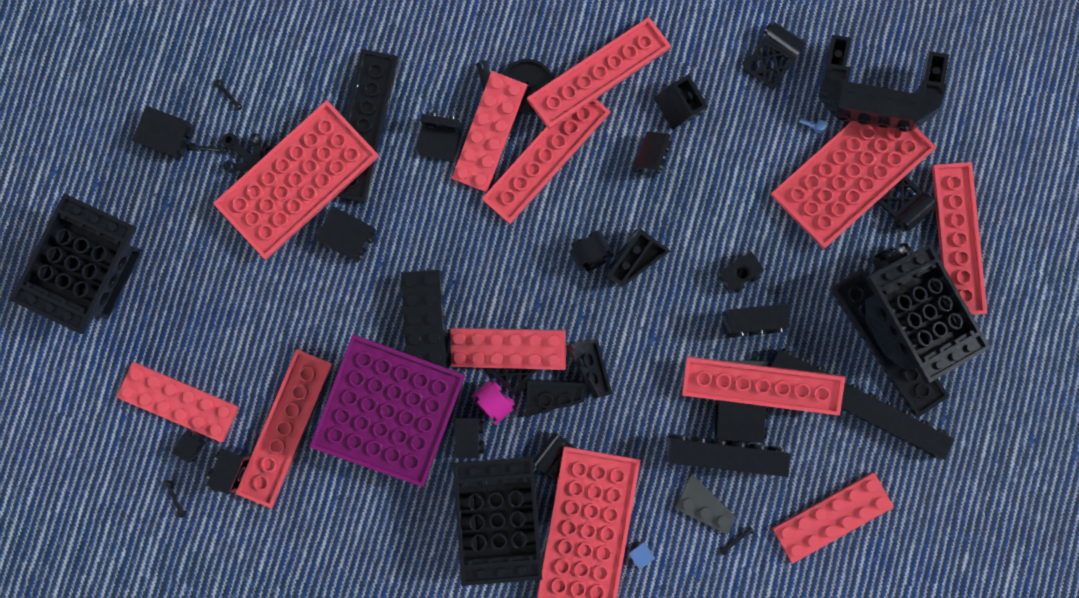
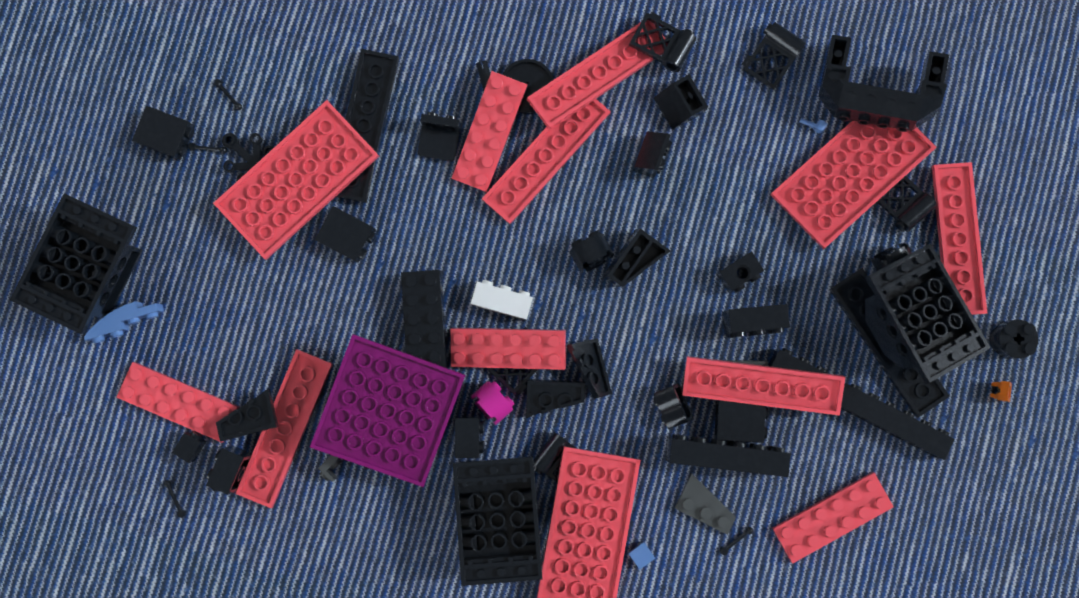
none -> medium blue slope [84,301,164,343]
none -> black wing [216,389,279,442]
none -> dark grey bracket [318,455,342,482]
none -> white brick [471,280,533,321]
none -> black piece [629,12,696,72]
none -> black brick [653,383,694,429]
none -> black brick [990,320,1038,359]
none -> orange tile [990,381,1012,402]

